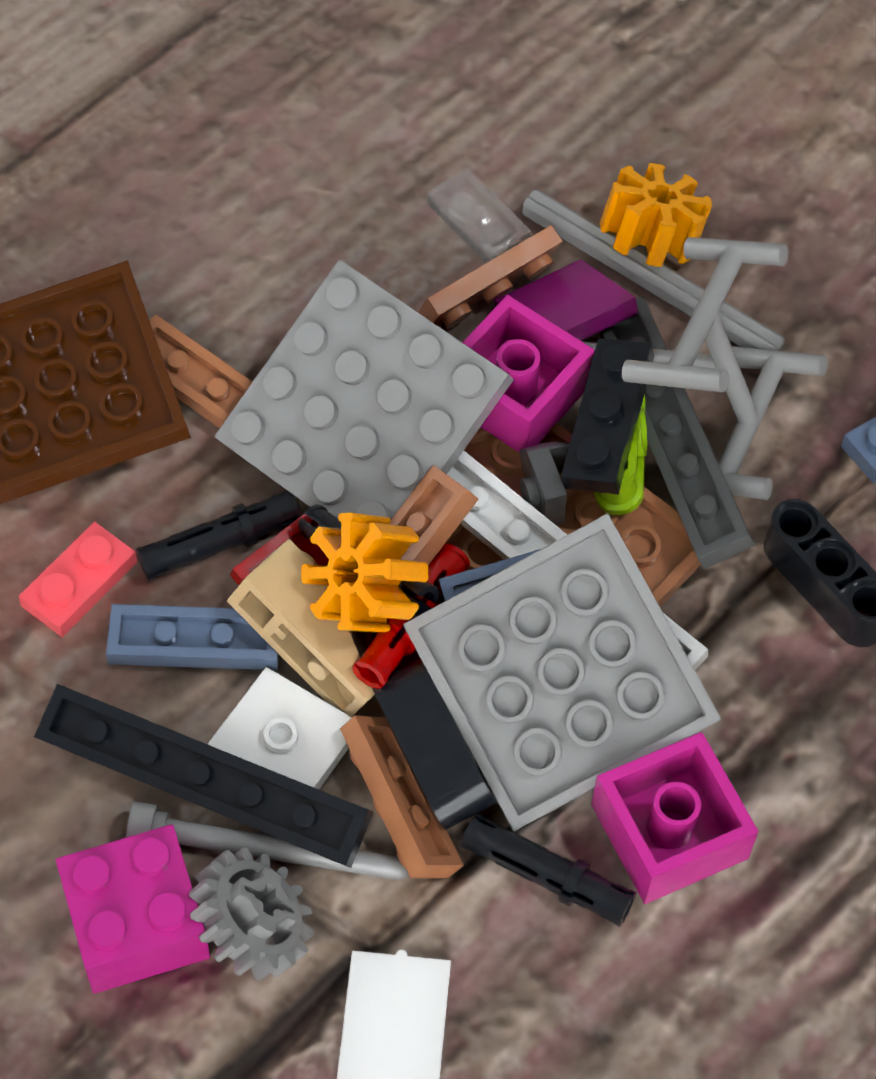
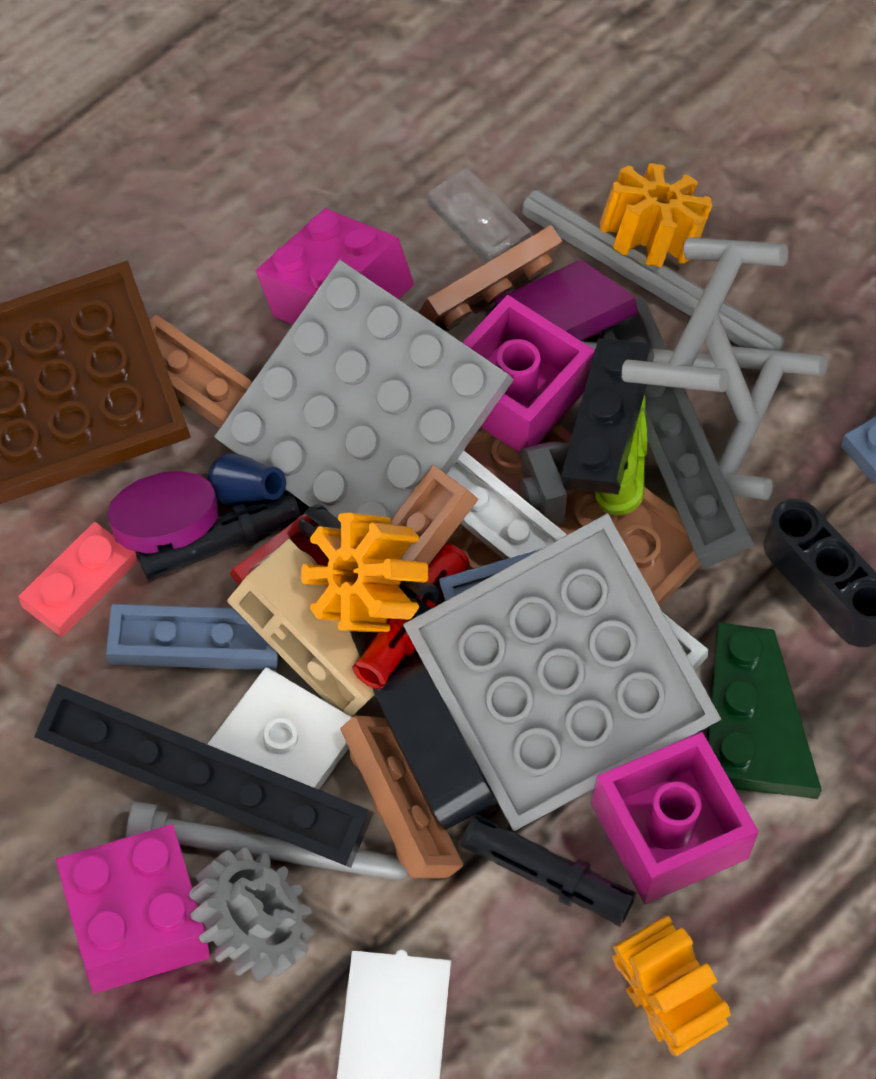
none -> magenta tile [107,471,218,553]
none -> dark blue cone [207,452,286,506]
none -> dark pink brick [255,208,414,325]
none -> light orange gear [612,915,731,1056]
none -> dark green wing [707,623,822,799]

